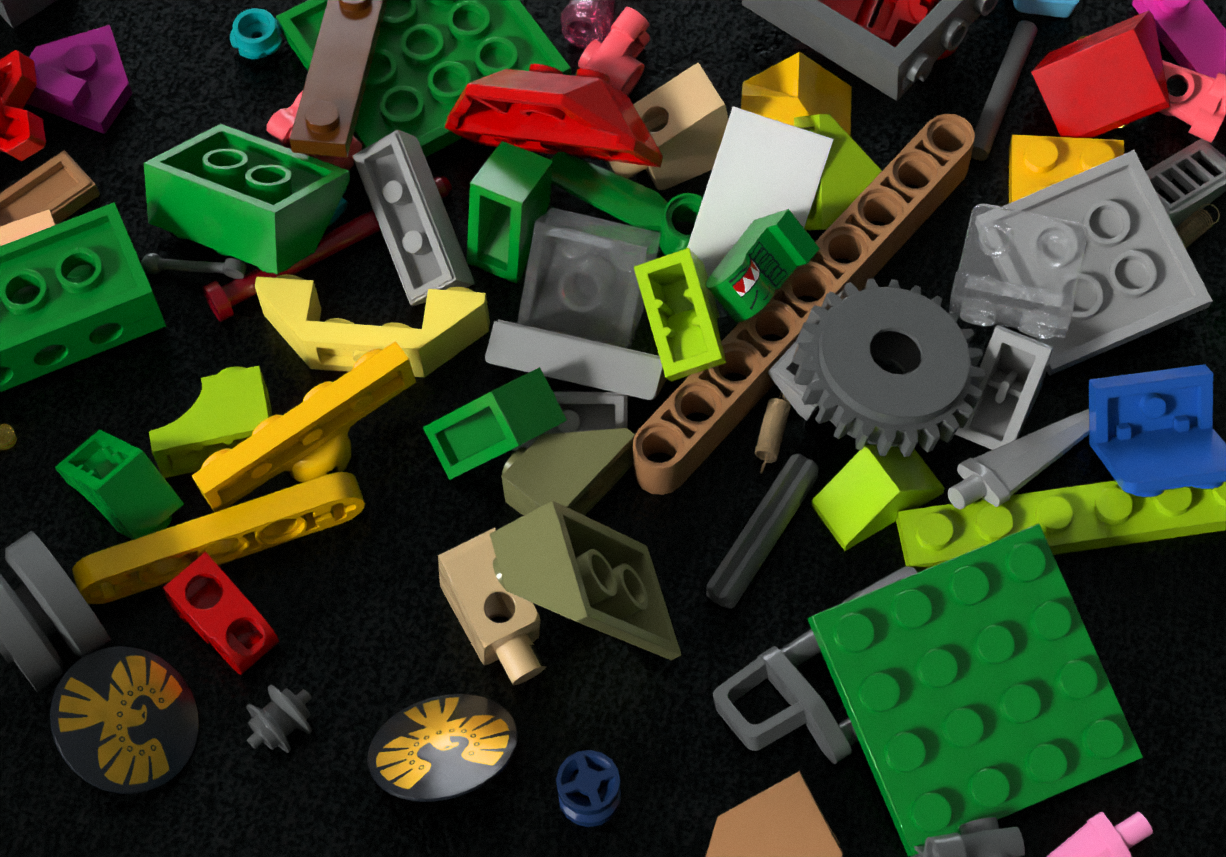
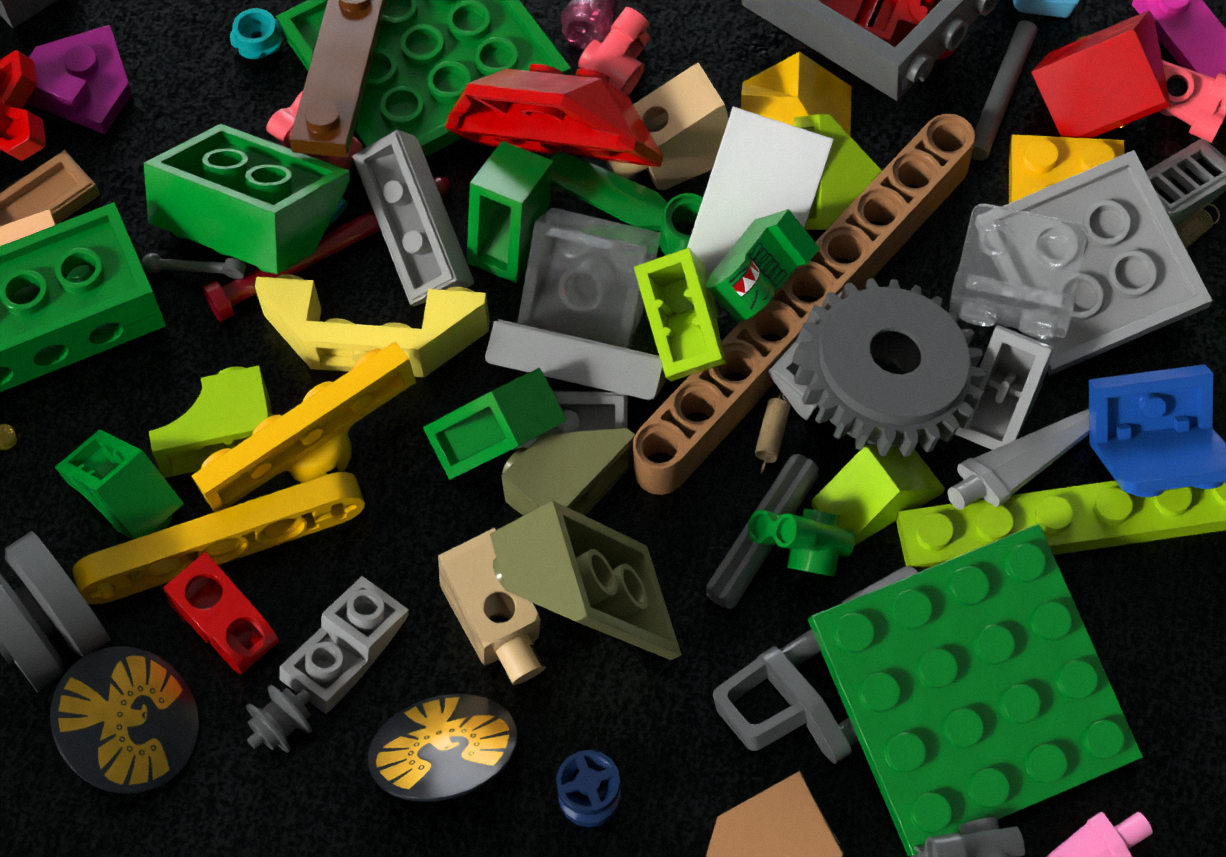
none -> light grey slope [280,576,409,714]
none -> green plate [748,509,855,577]

